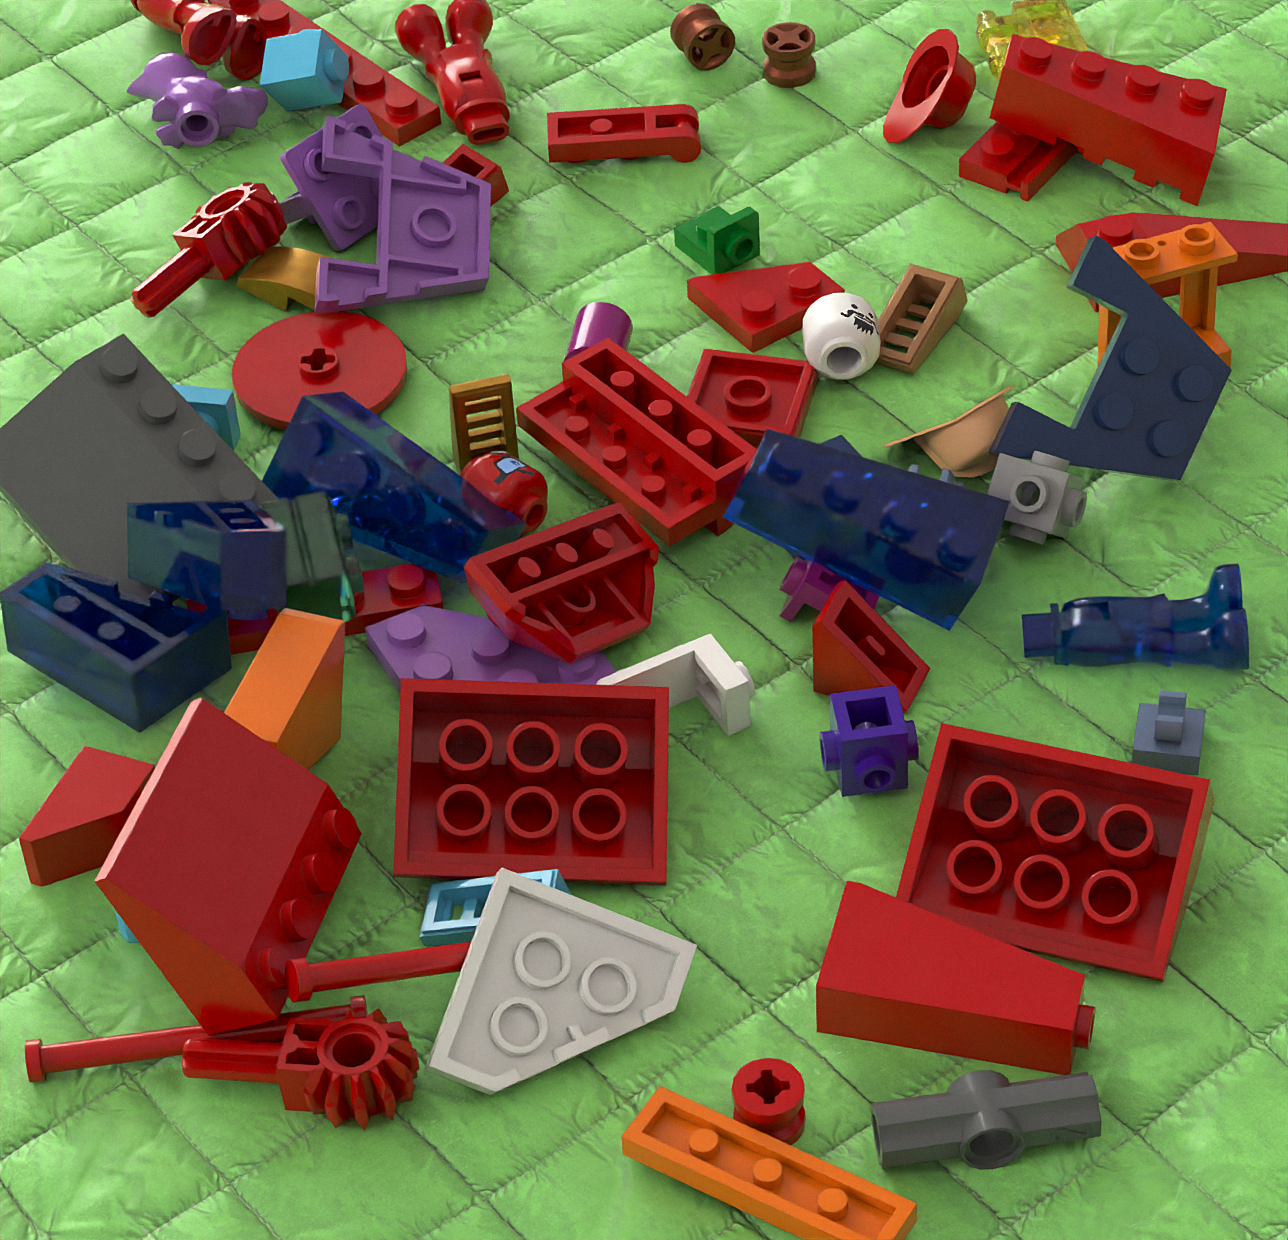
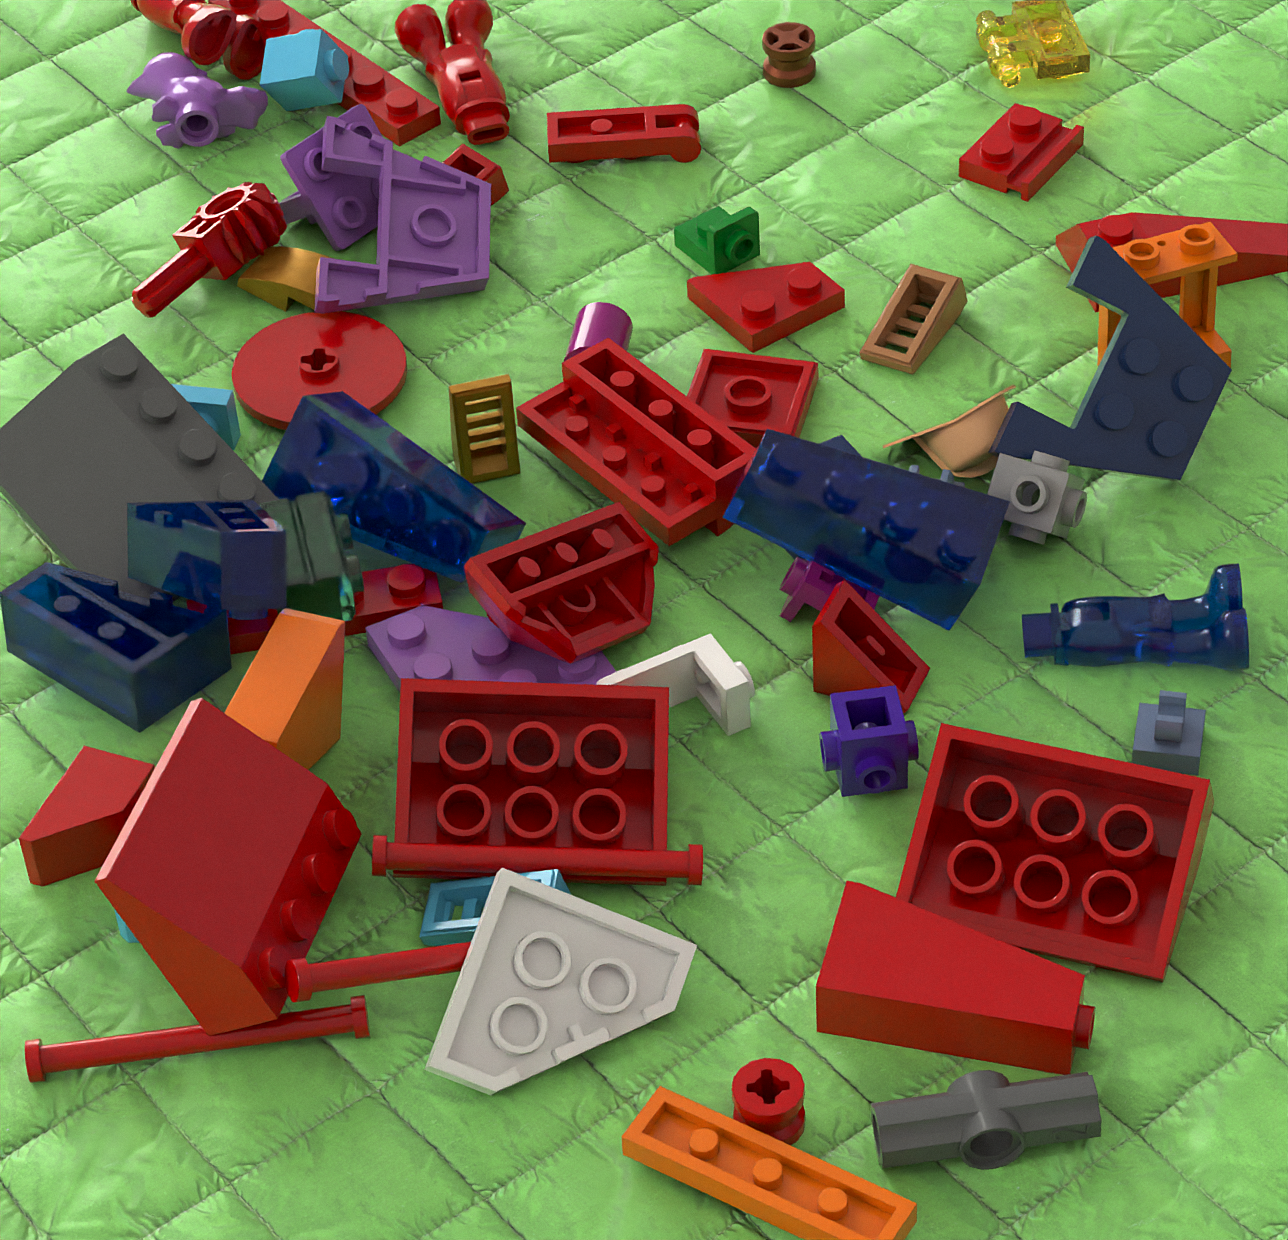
red gear [182,1007,419,1130] -> none
red head [457,451,548,541] -> none
copper wheel [670,3,735,70] -> none
white head [802,293,881,380] -> none
red piece [883,29,977,143] -> none
red wedge [989,34,1227,207] -> none
none -> red bar [372,835,703,886]

